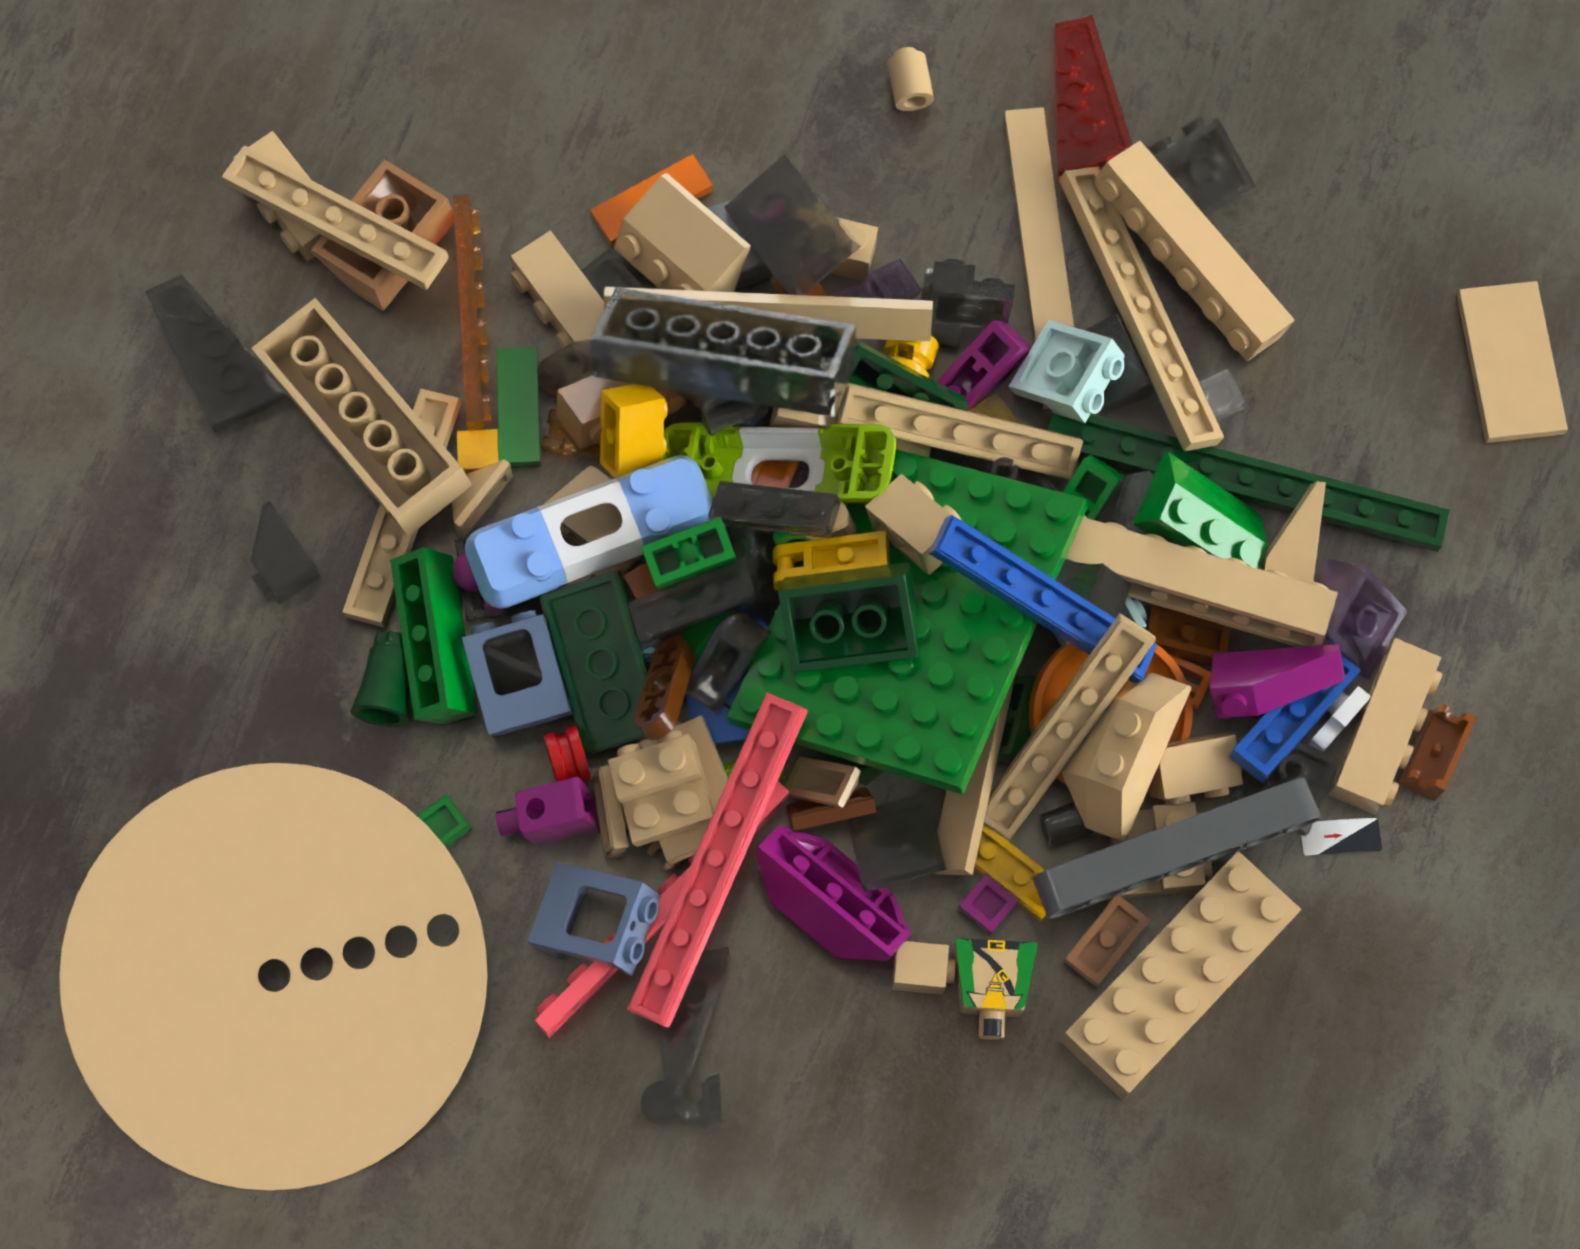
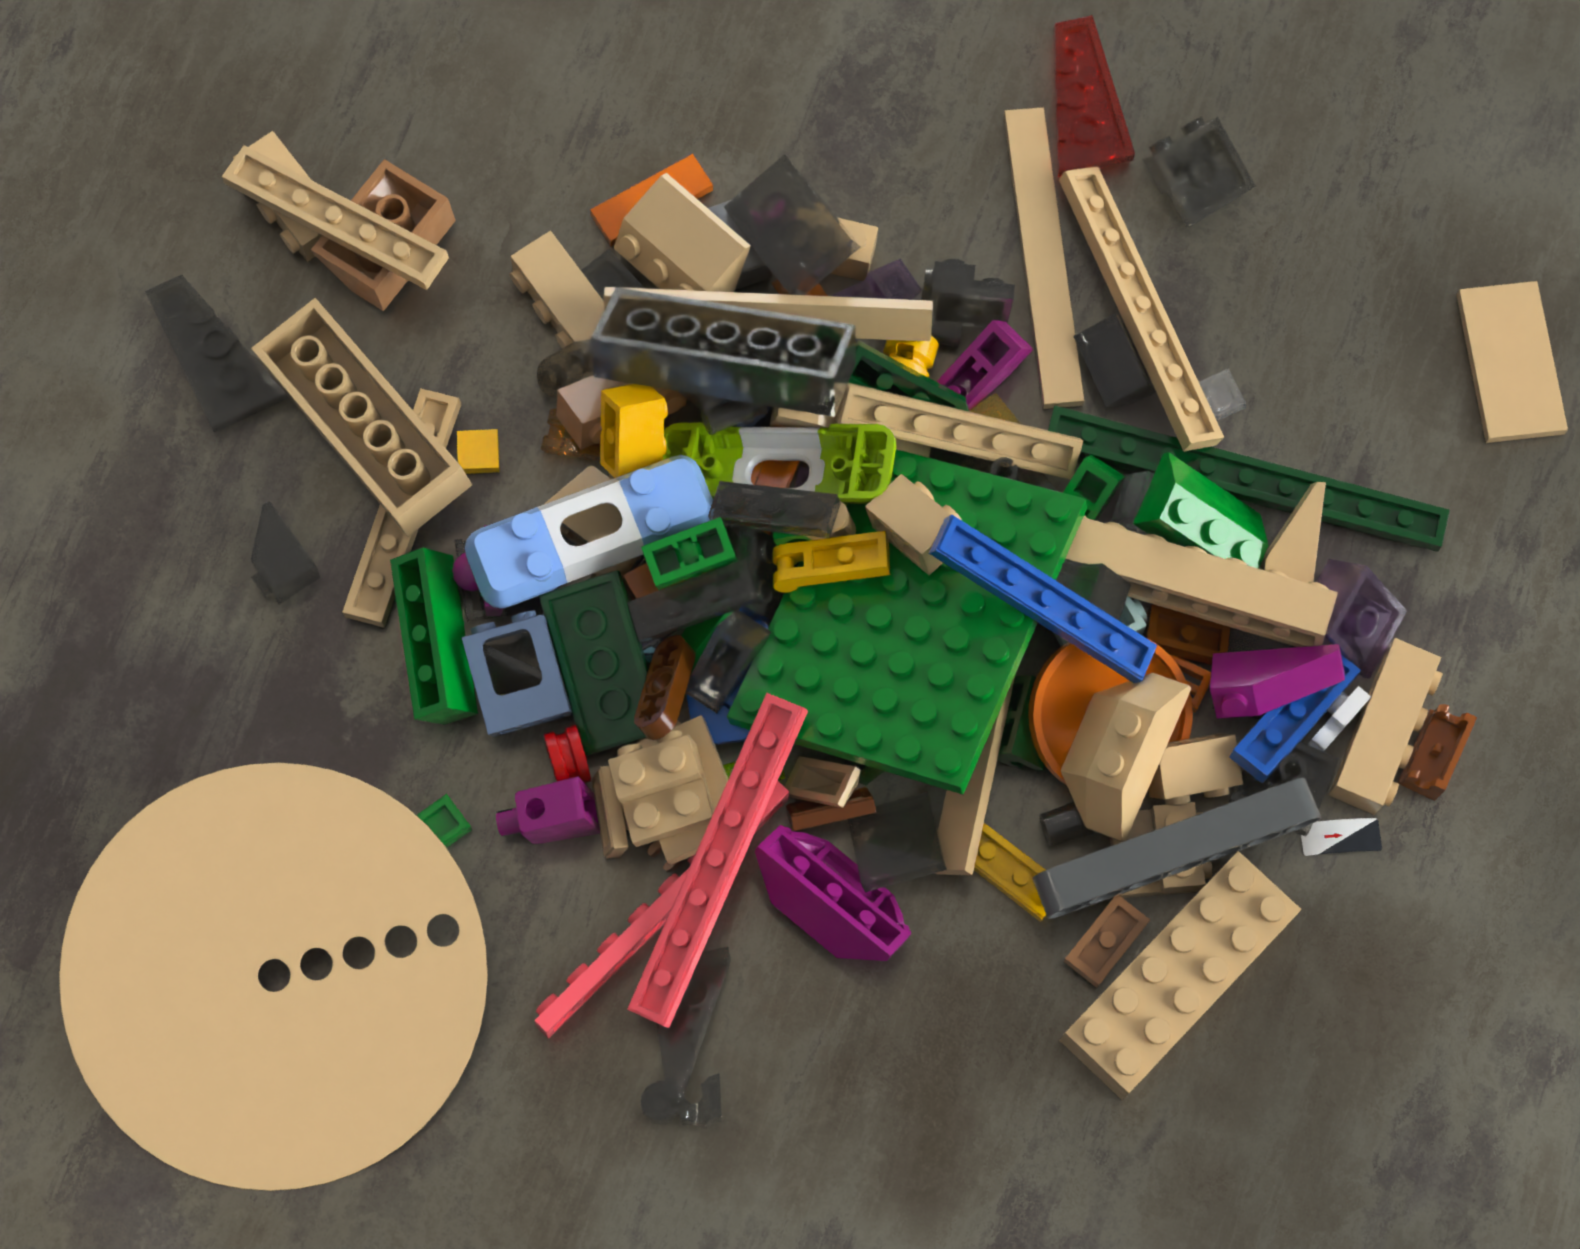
dark green plant [350,631,410,727] -> none
tan slope [452,459,513,540] -> none
clear orange plate [453,195,492,430] -> none
green tile [496,347,541,467] -> none
sand blue window [527,862,661,976] -> none
dark green slope [778,562,919,673] -> none
tan brick [887,47,934,111] -> none
tan brick [892,941,956,995] -> none
torso [952,938,1037,1040] -> none
magenta plate [958,874,1019,935] -> none
tan tile [984,613,1156,840] -> none
light aqua plate [1009,320,1124,423] -> none
tan brick [1093,141,1295,362] -> none

